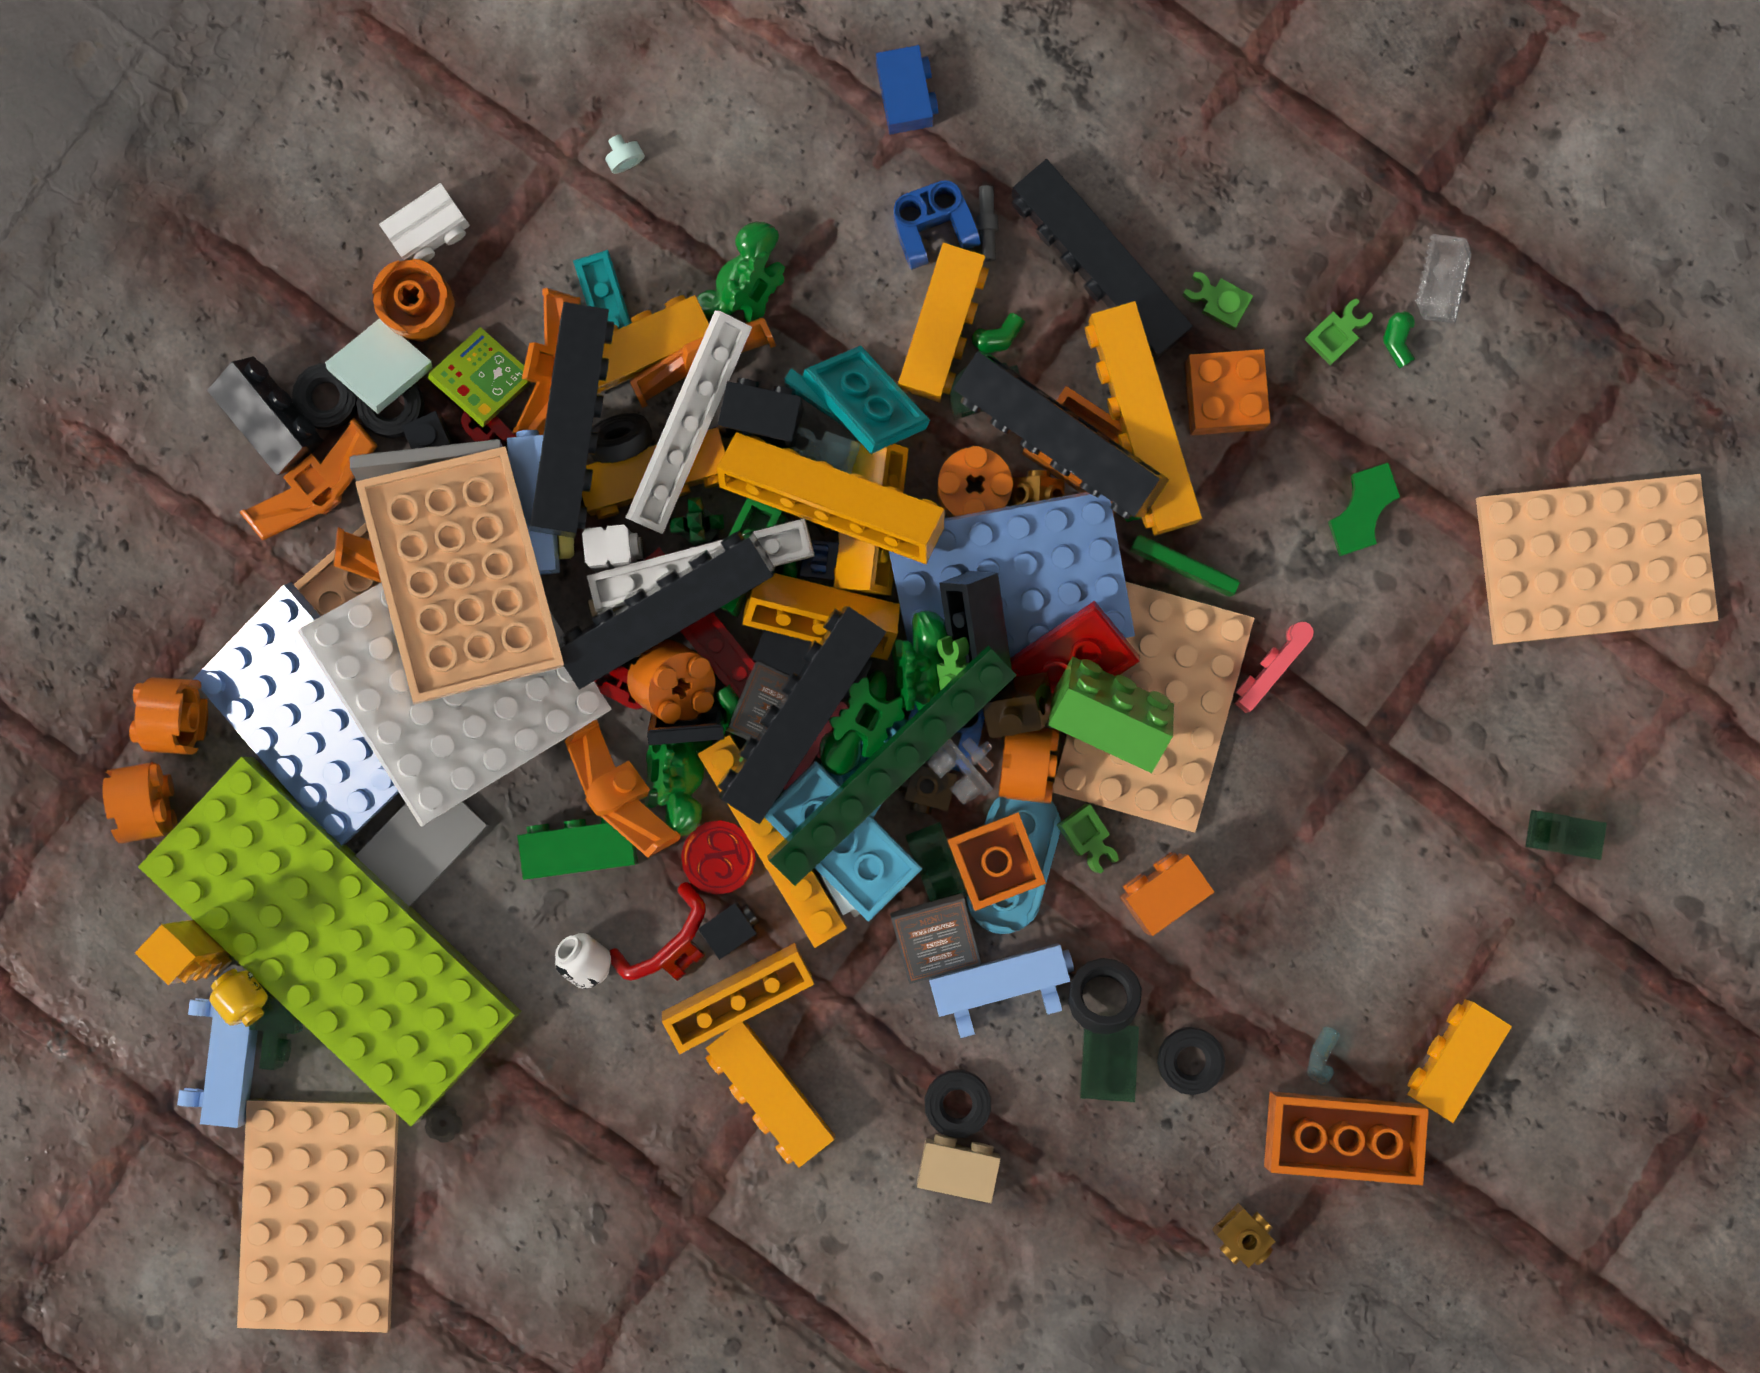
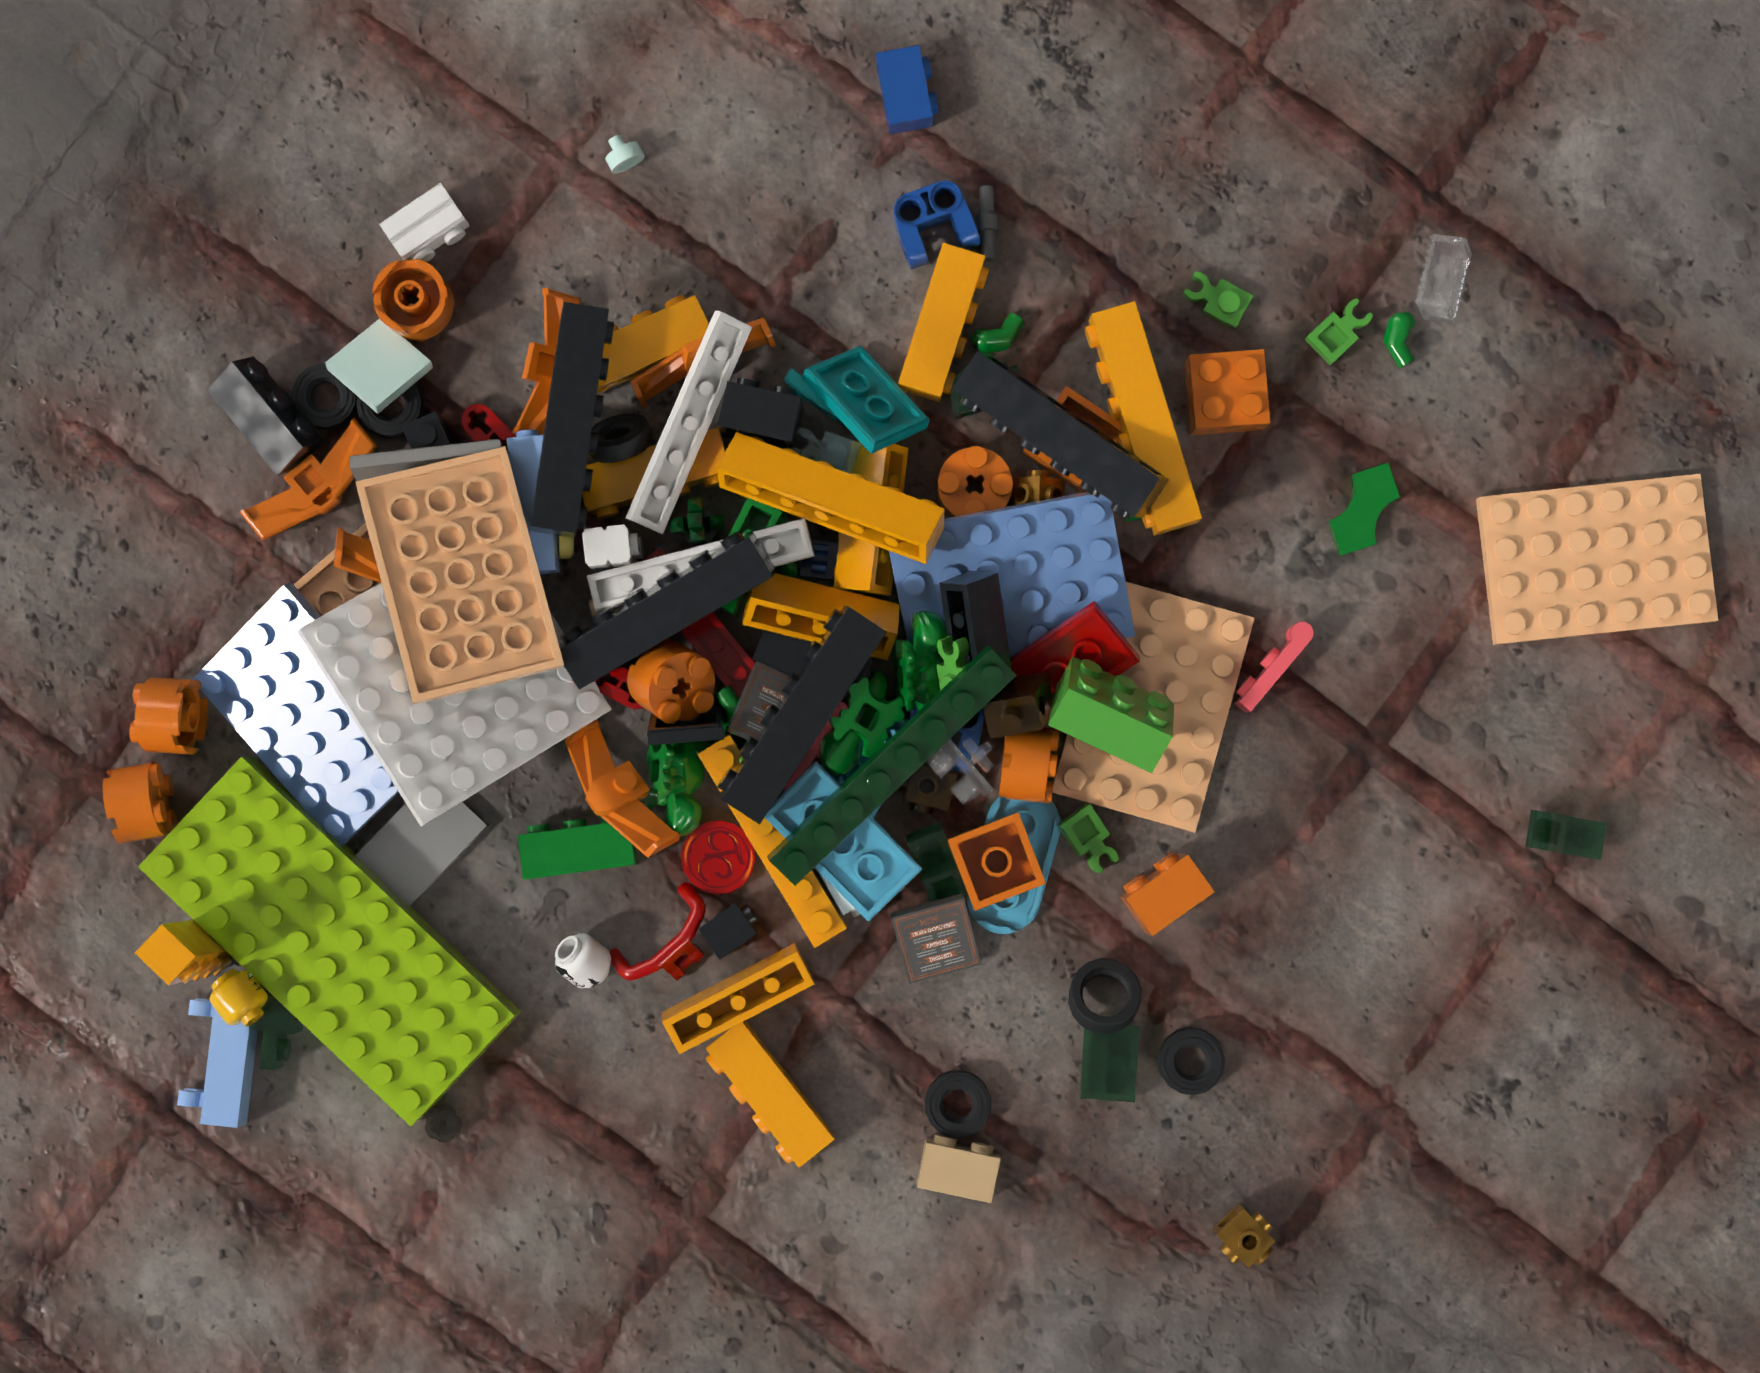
light nougat plate [237,1099,399,1333] -> none
lime tile [428,327,532,427] -> none
teal tile [573,250,631,329] -> none
green animal [696,221,785,322] -> none
light blue brick [929,943,1074,1038] -> none
black brick [1011,158,1193,361] -> none
green tile [1129,535,1240,597] -> none
orange brick [1264,1091,1429,1185] -> none
clear light blue arm [1307,1027,1340,1085] -> none
light orange brick [1407,1000,1512,1123] -> none

